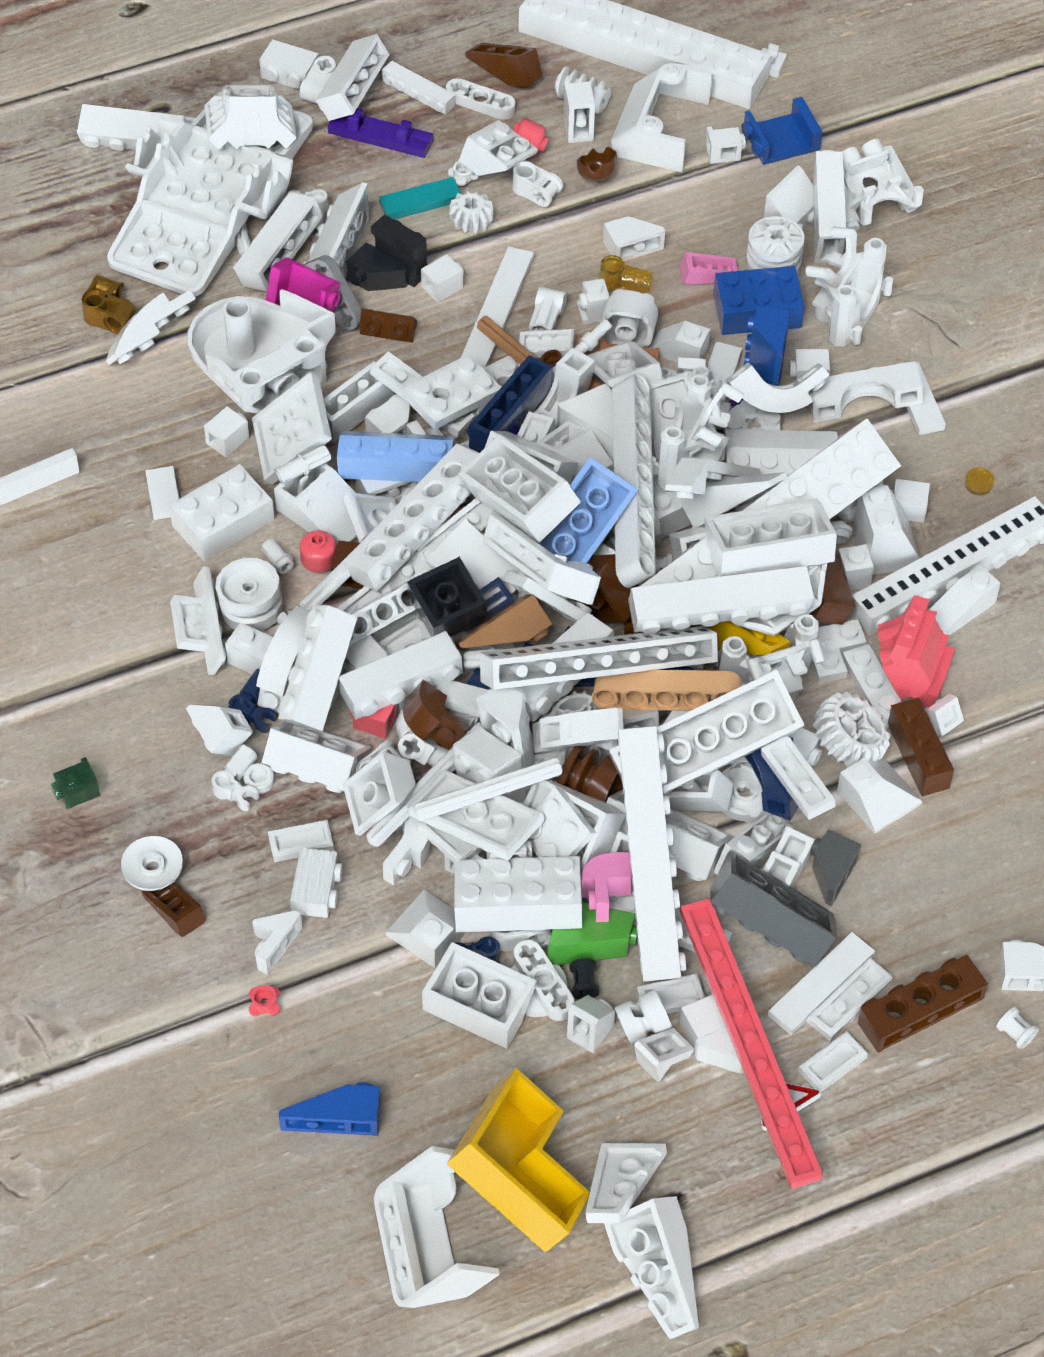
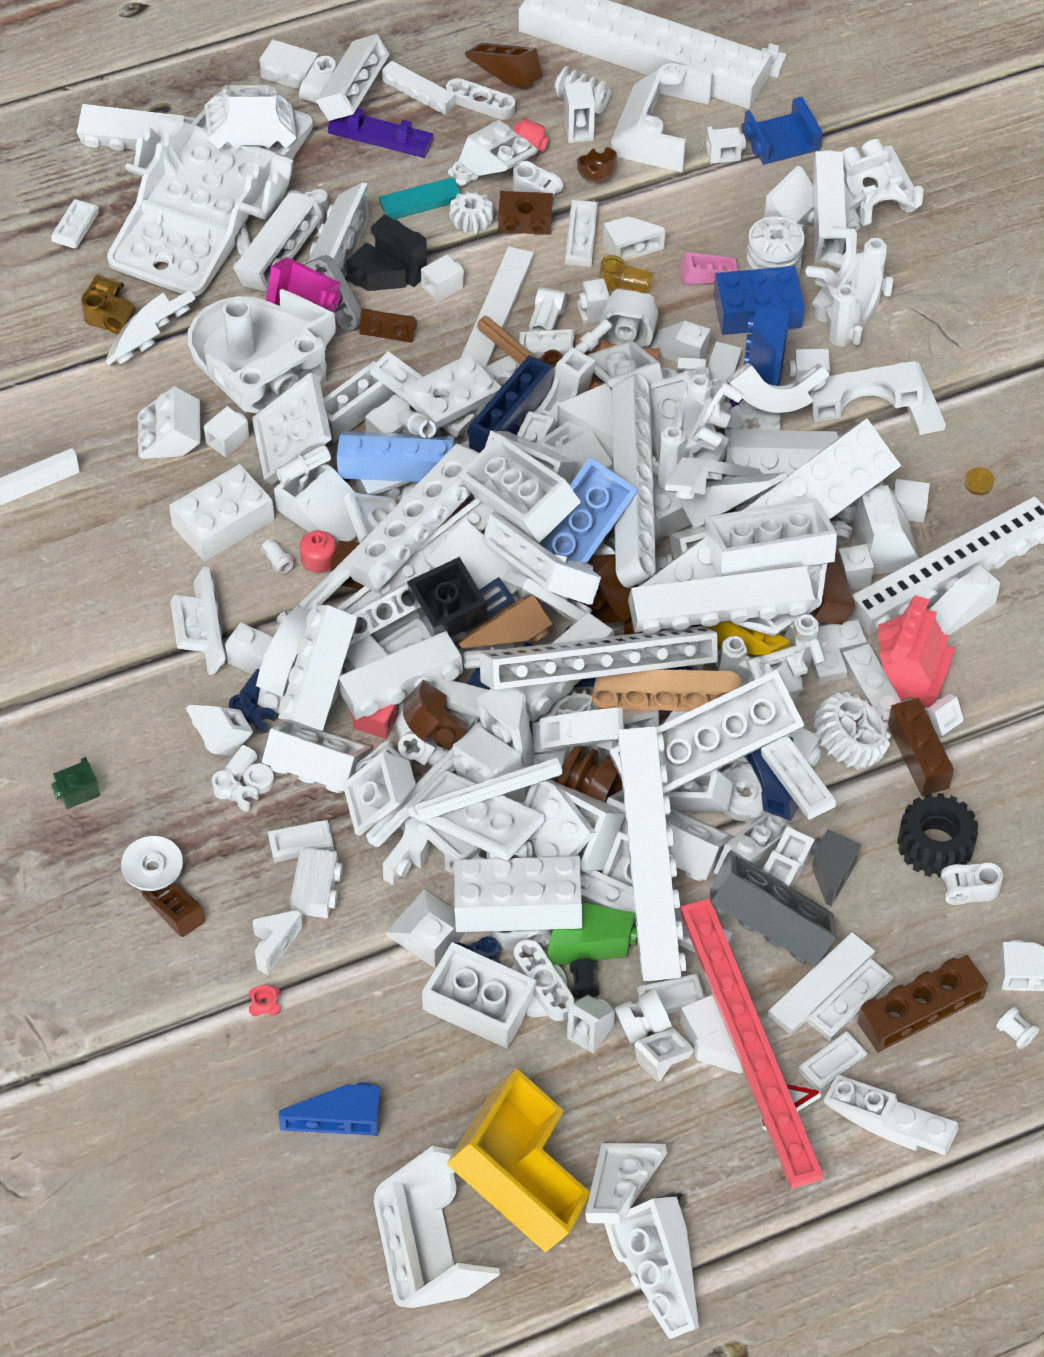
white tile [145,466,179,520] -> none
white wheel [215,558,284,631] -> none
bright pink brick [581,852,632,922] -> none
white slope [837,758,922,834] -> none
none -> white plate [51,199,99,249]
none -> white slope [137,386,200,459]
none -> white pin [398,409,436,438]
none -> reddish brown brick [498,191,553,235]
none -> white tile [565,200,598,267]
none -> white slope [824,1074,959,1155]
none -> black tyre [897,793,978,878]
none -> white piece [941,862,1003,905]

